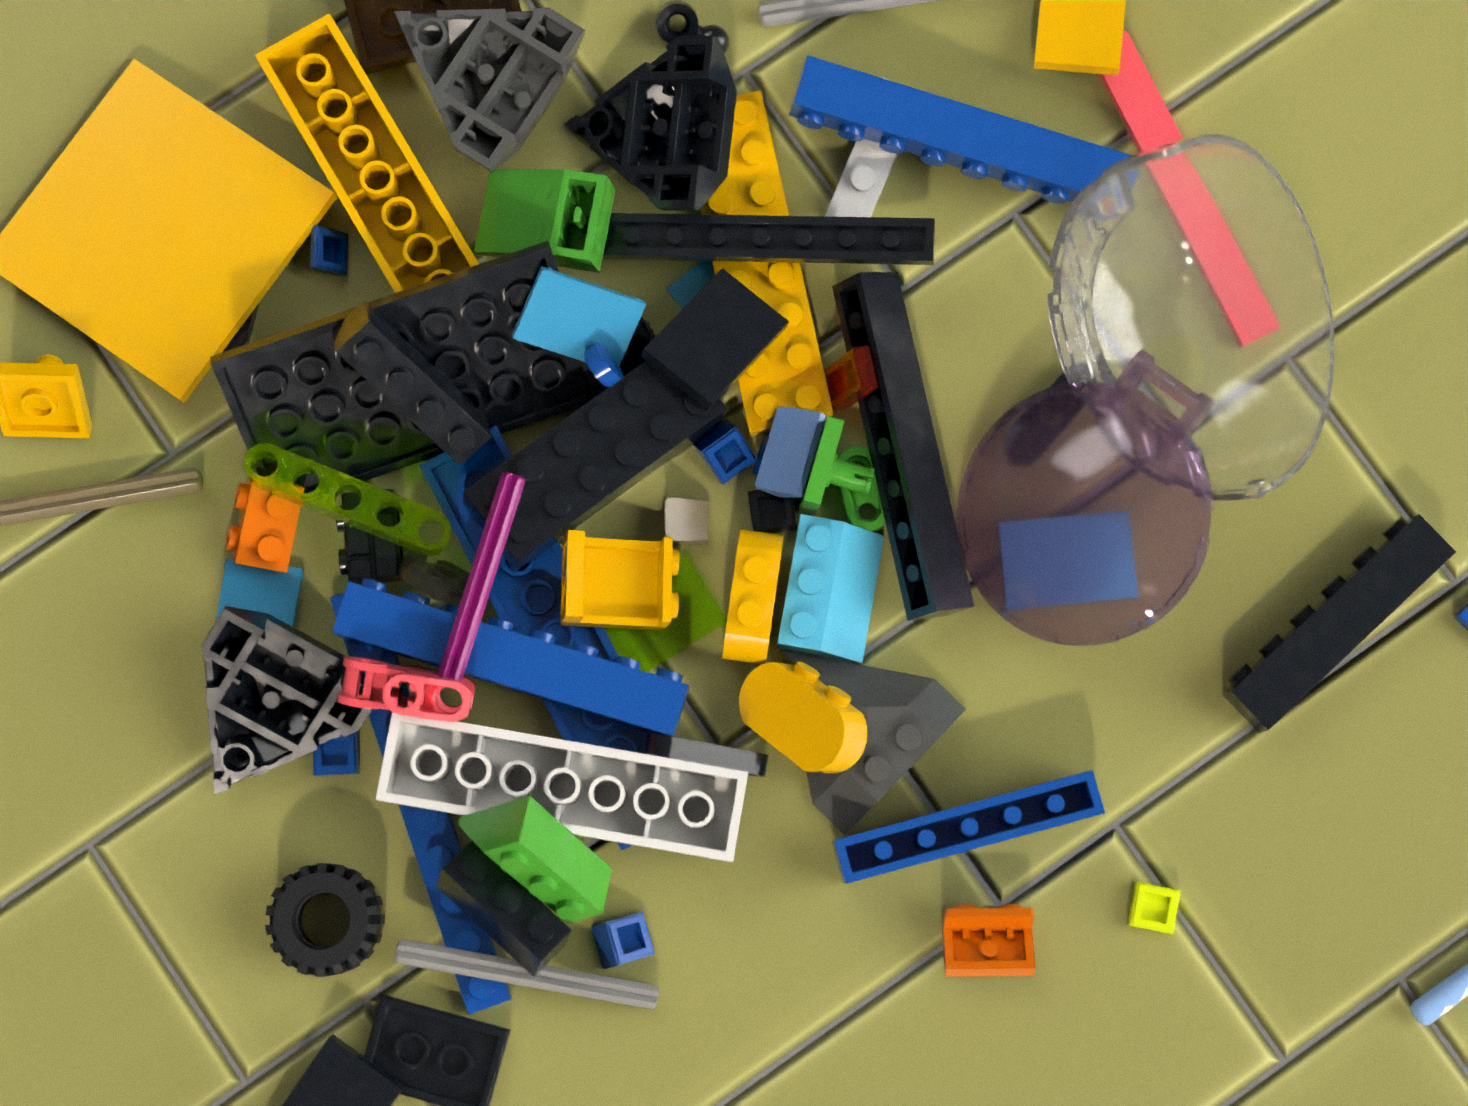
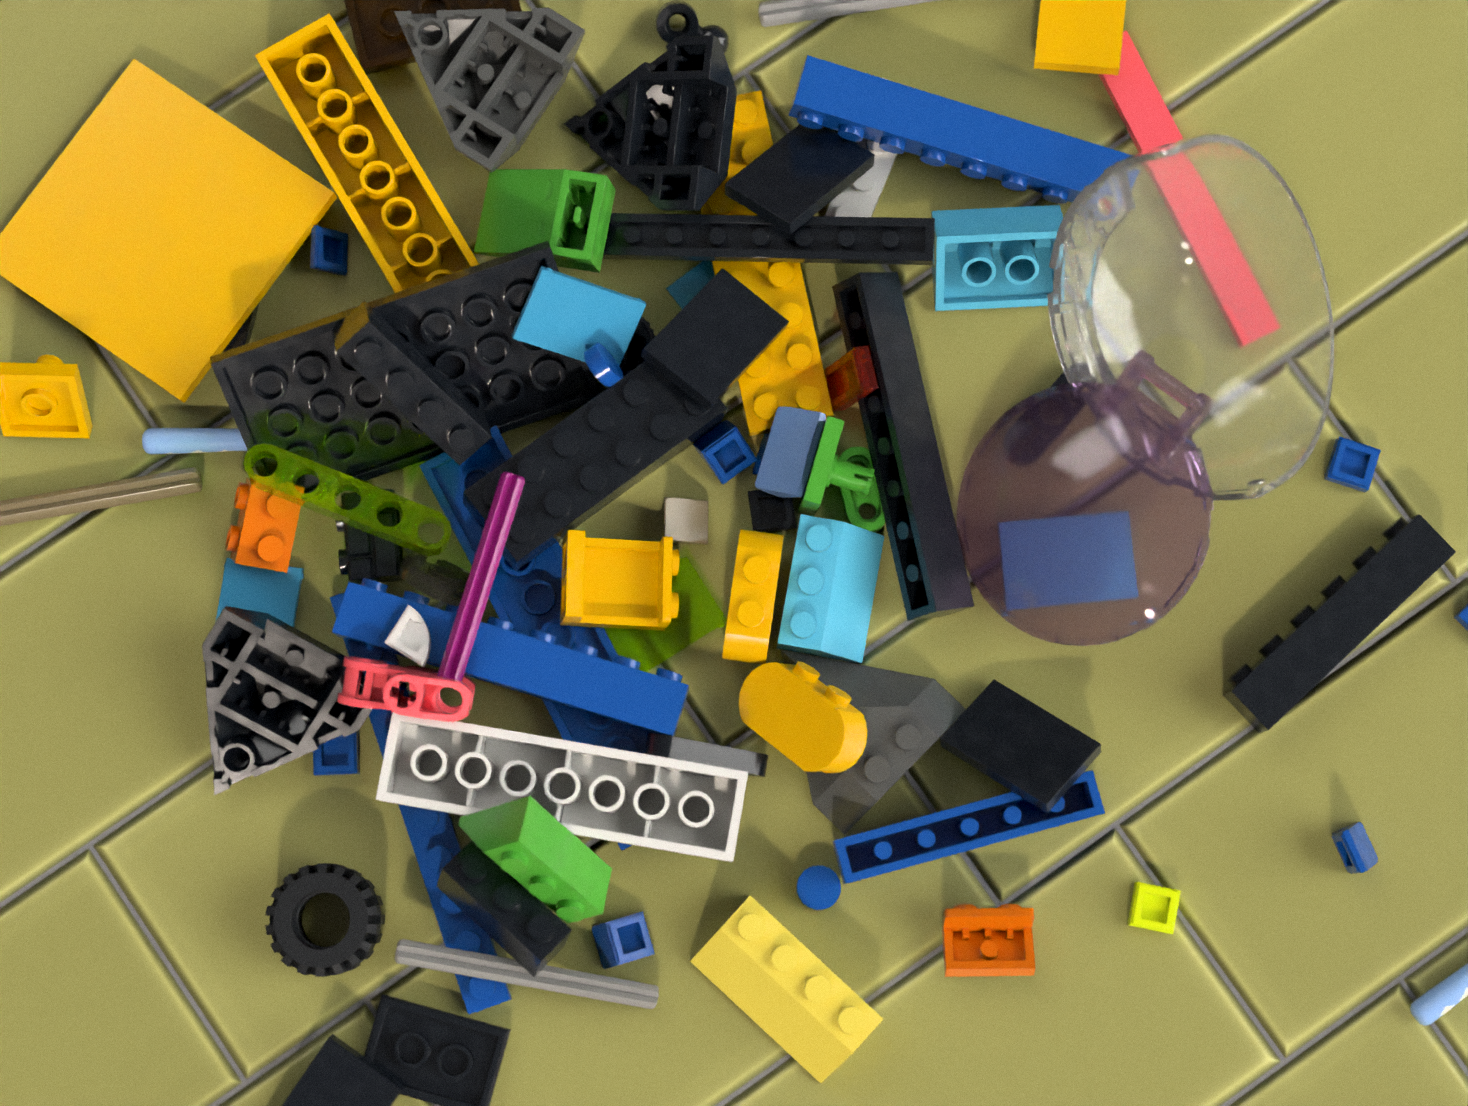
none -> light blue piece [142,428,248,454]
none -> white tile [384,605,431,667]
none -> light yellow slope [690,896,883,1083]
none -> black tile [725,124,875,235]
none -> blue tile [796,865,841,910]
none -> medium azure slope [931,205,1067,311]
none -> black tile [940,679,1101,813]
none -> blue tile [1324,436,1381,492]
none -> blue slope [1331,822,1378,874]

